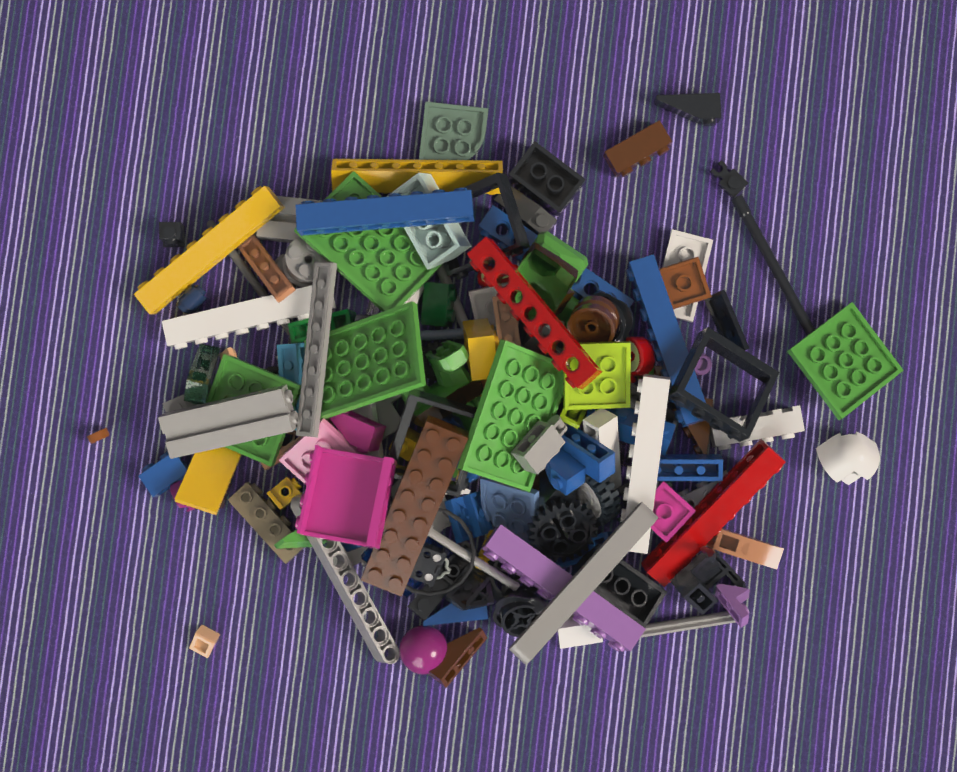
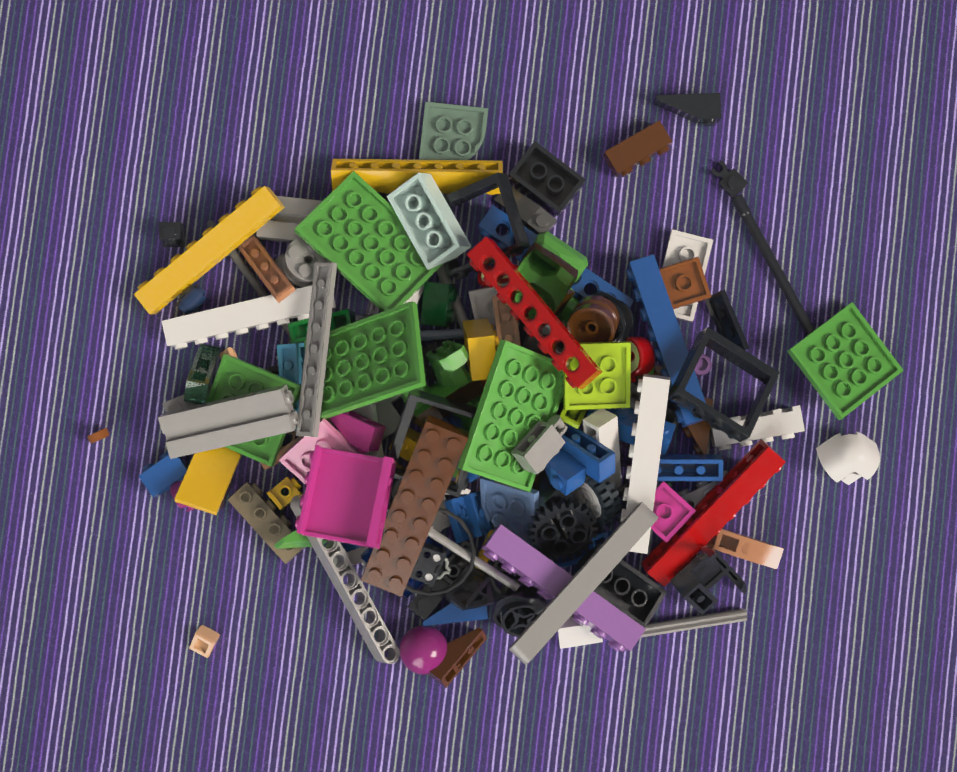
blue brick [295,188,474,236] -> none
medium lavender slope [715,584,750,628] -> none

